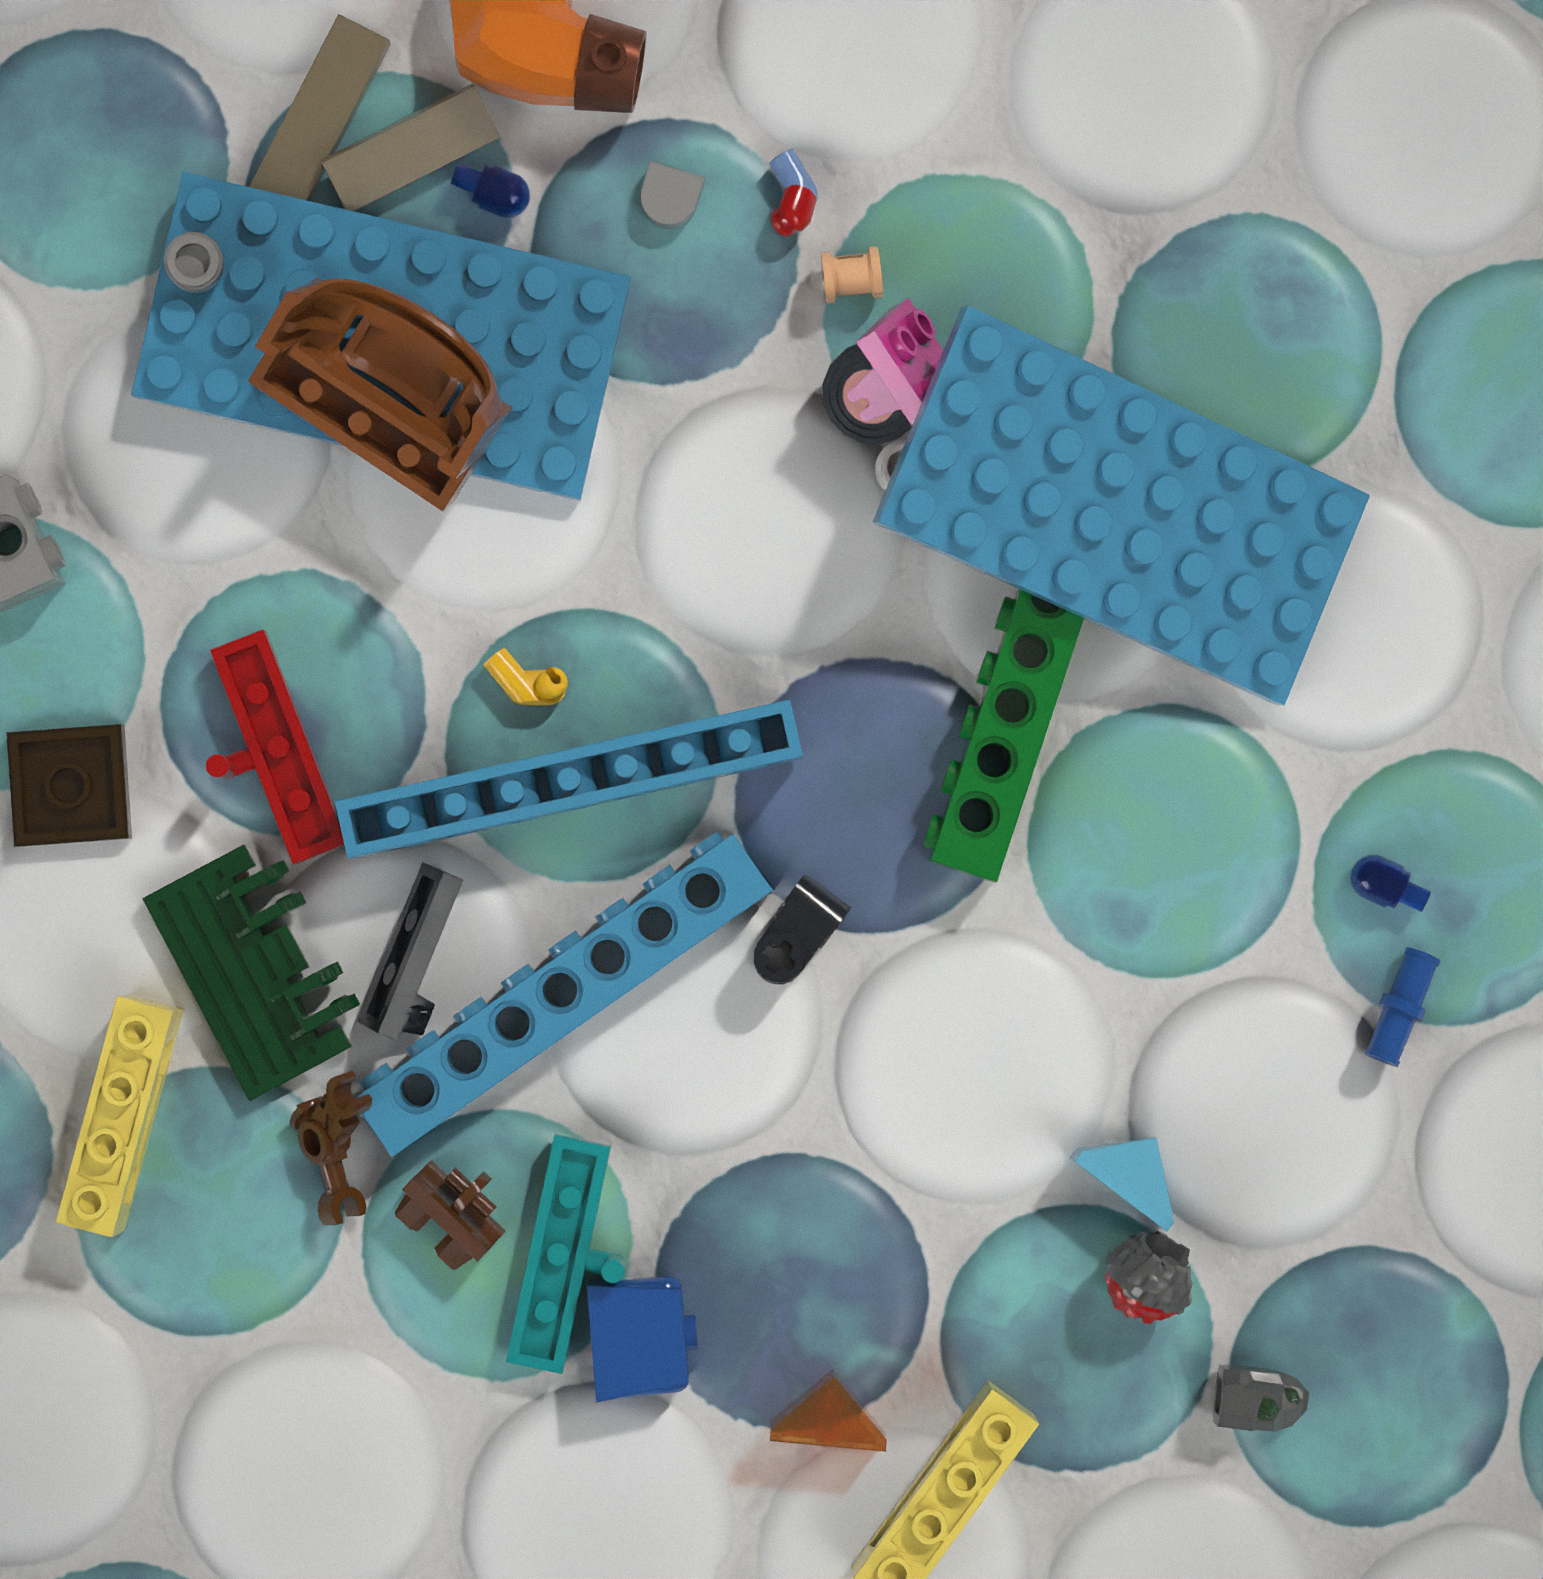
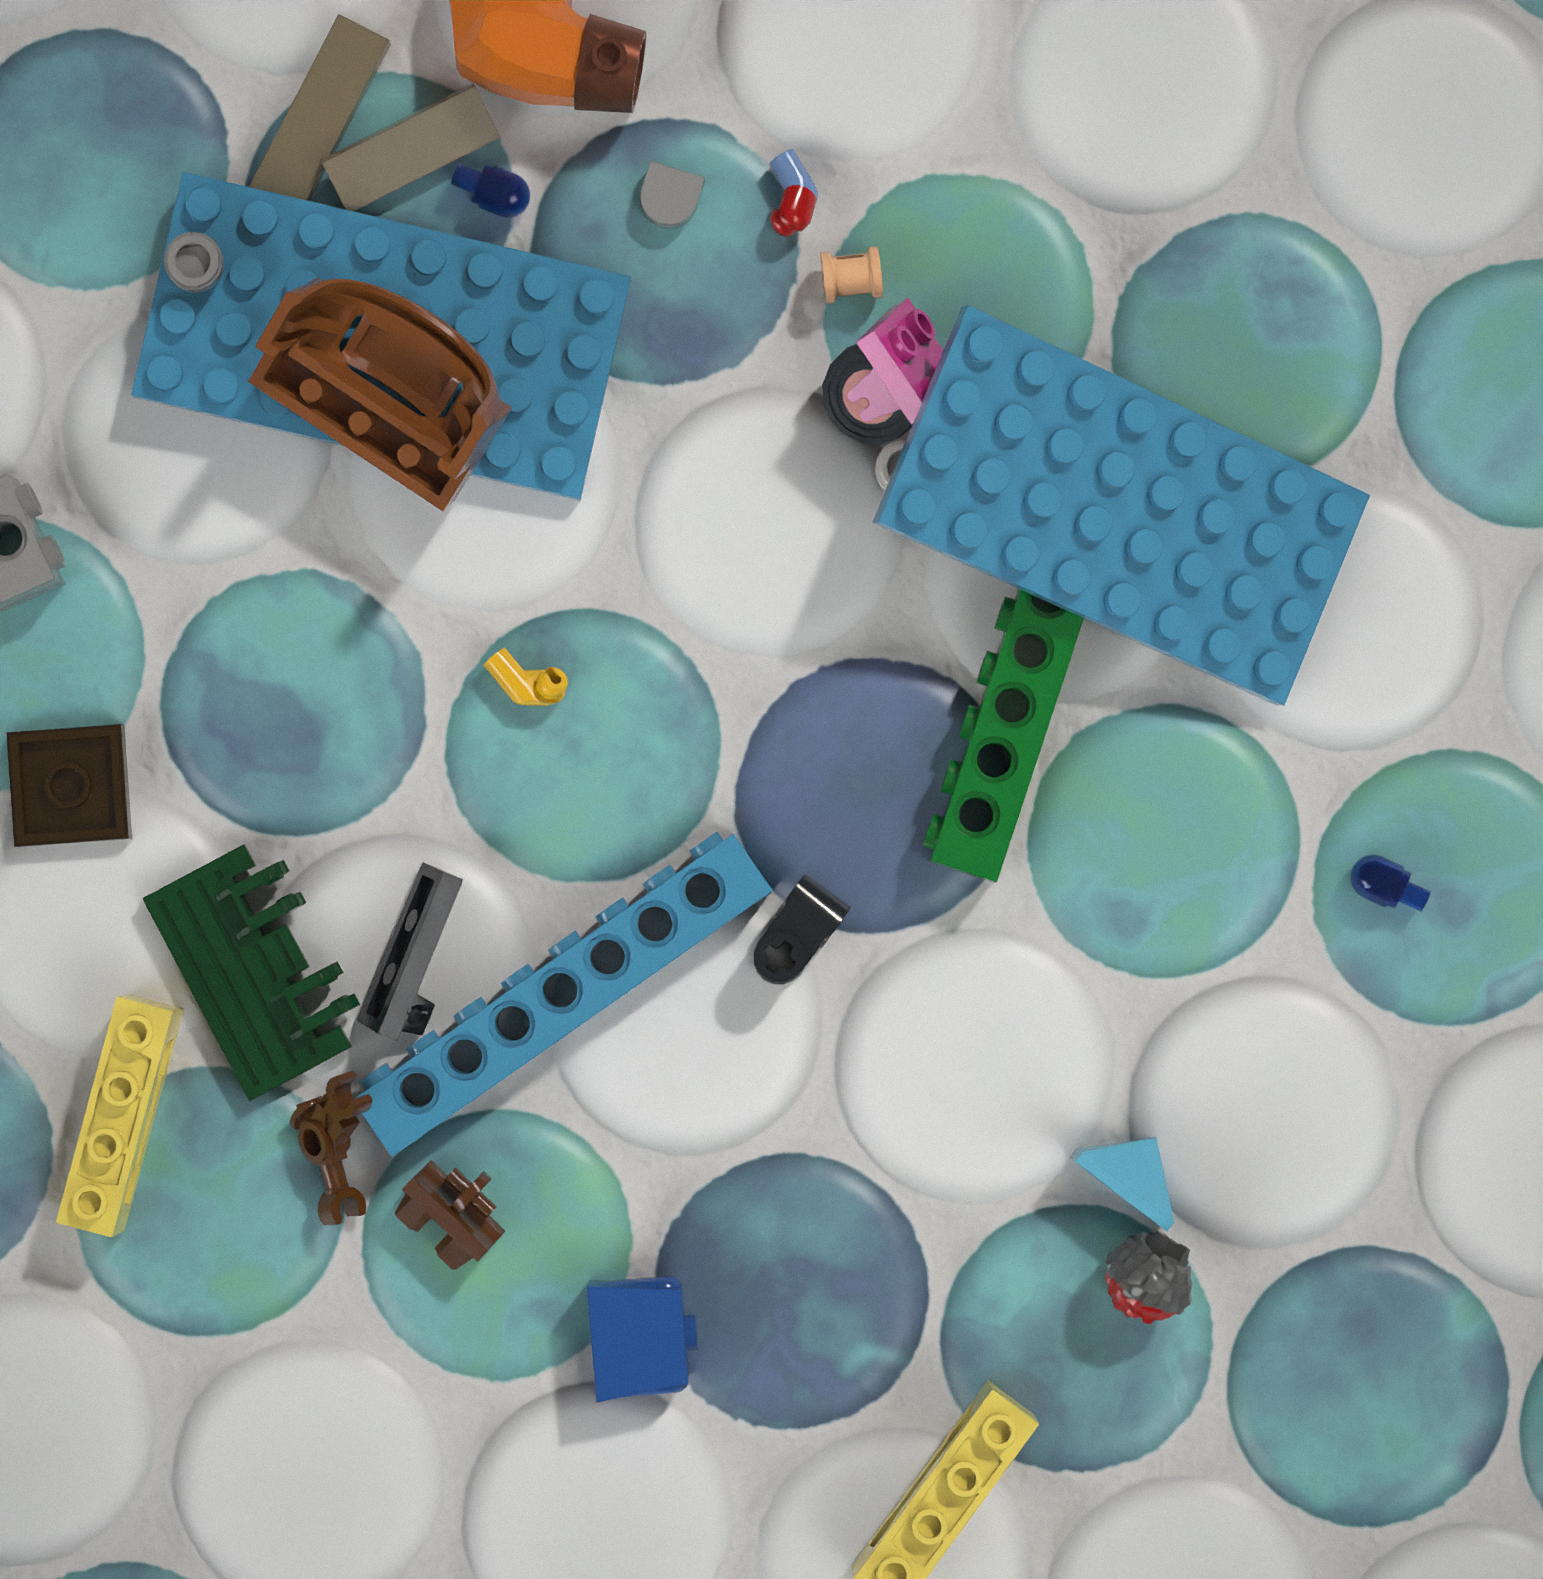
red plate [206,629,344,865] -> none
dark azure brick [335,699,803,859] -> none
teal plate [506,1134,627,1374] -> none
clear orange slope [769,1369,887,1452] -> none
dark grey rock [1213,1365,1309,1432] -> none
blue pin [1364,947,1441,1067] -> none

